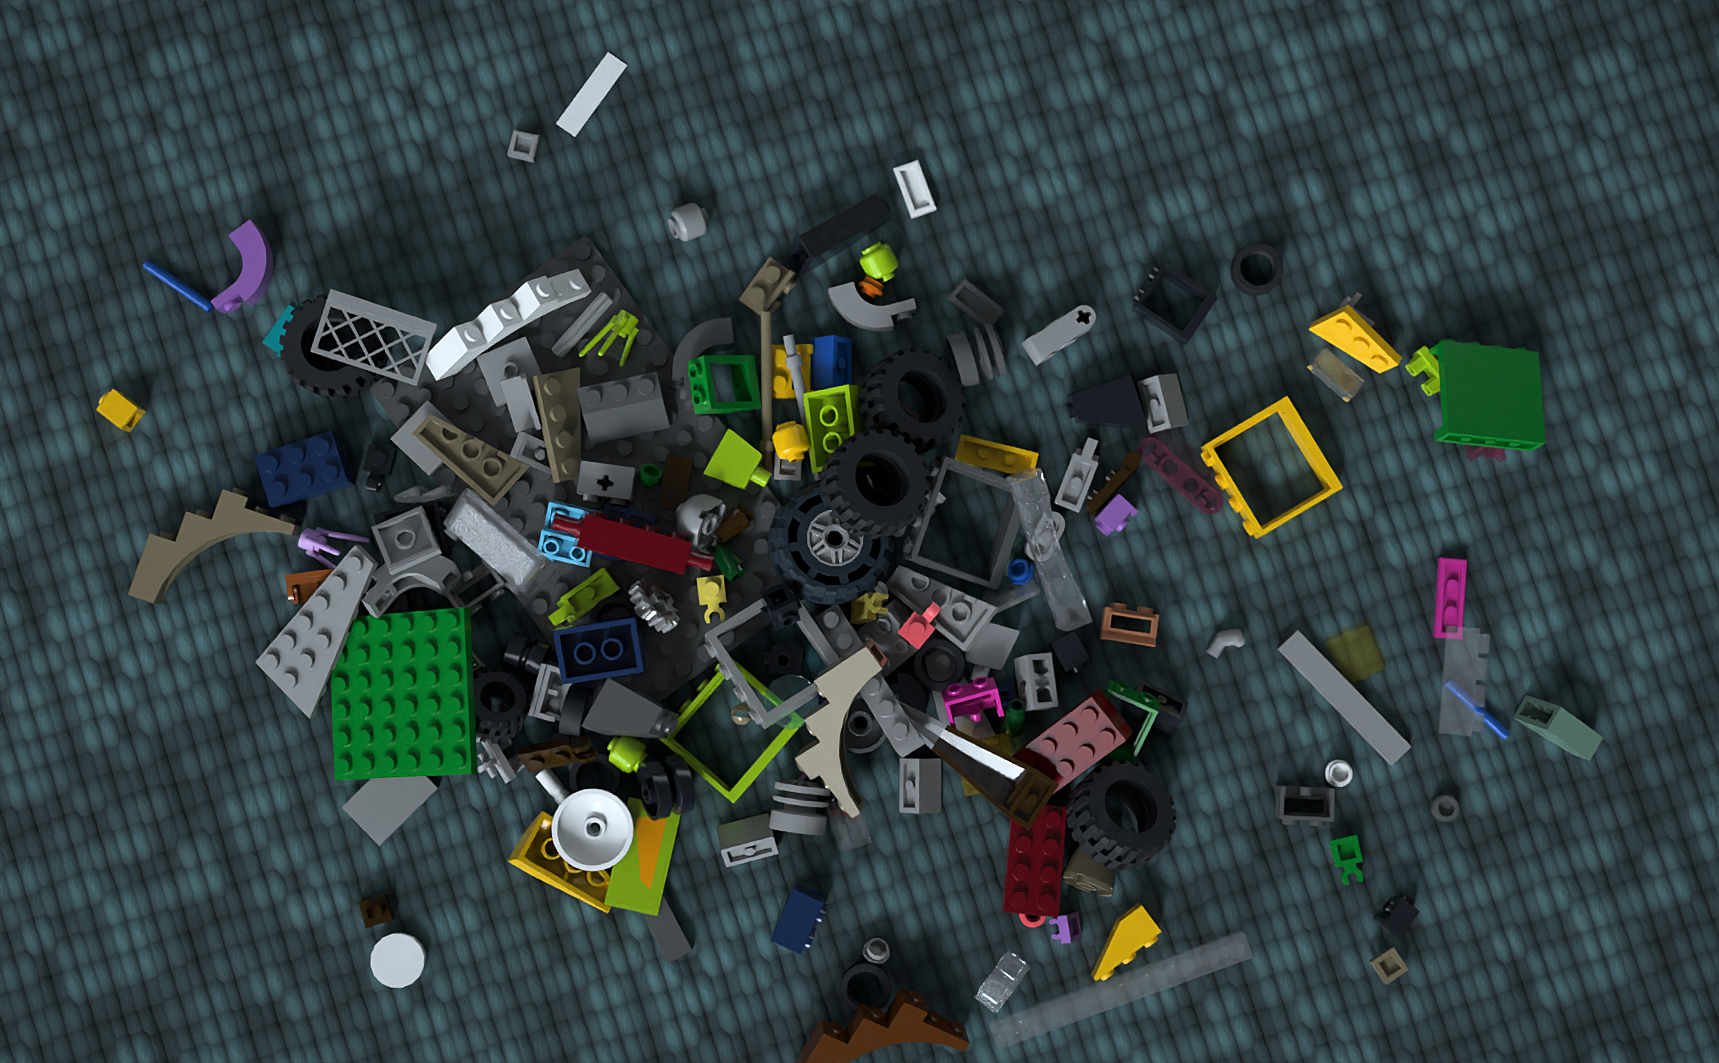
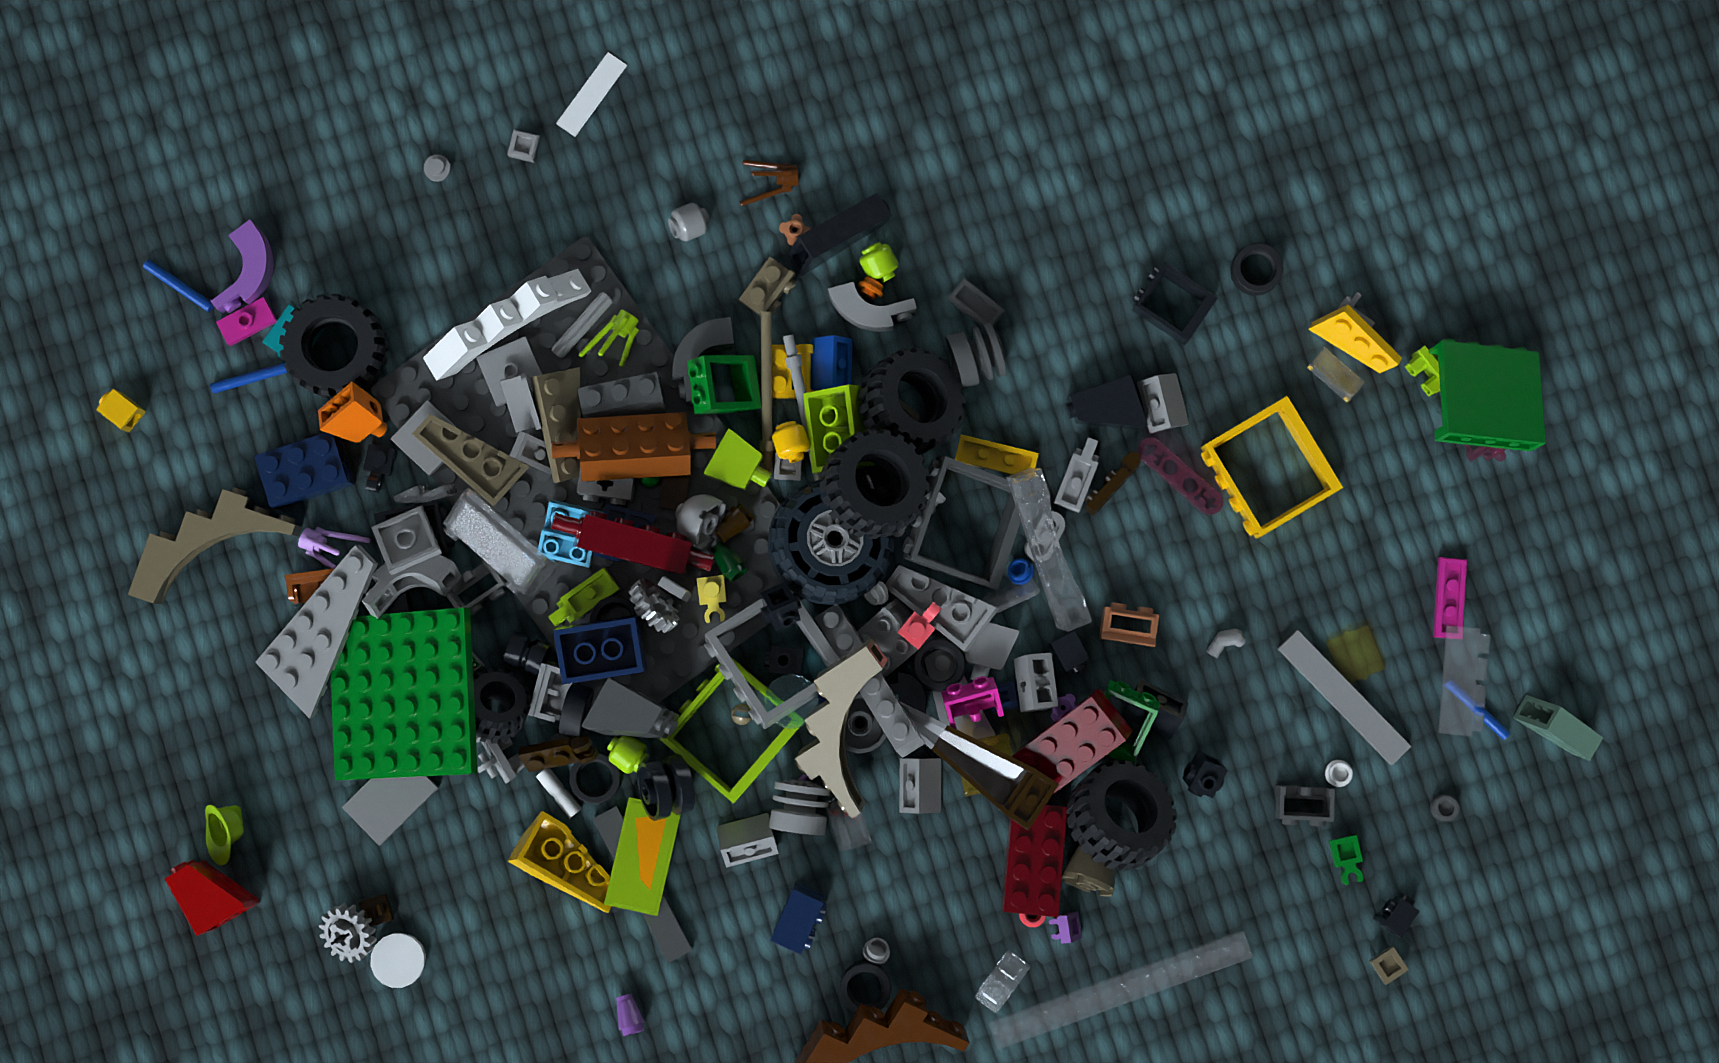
light grey fence [310,289,437,386] -> none
white dish [552,788,634,871] -> none
light yellow plate [851,592,889,625] -> none
white tile [893,160,937,219] -> none
dark green cone [999,699,1026,738] -> none
light grey piece [1021,305,1096,366] -> none
yellow slope [1091,903,1161,981] -> none
medium lavender brick [1094,494,1138,537] -> none
none -> red slope [164,859,260,936]
none -> lime piece [205,804,244,866]
none -> blue bar [210,362,288,394]
none -> dark pink plate [216,297,277,346]
none -> orange torso [318,382,387,443]
none -> light grey gear [319,903,377,963]
none -> light grey plate [424,155,451,182]
none -> dark orange brick [551,412,716,482]
none -> medium lavender cone [616,993,645,1036]
none -> light grey tile [658,576,692,603]
none -> reddish brown plant [740,160,798,206]
none -> nougat plate [779,214,810,246]
none -> medium lavender plate [1051,694,1076,721]
none -> black brick [1182,750,1228,798]

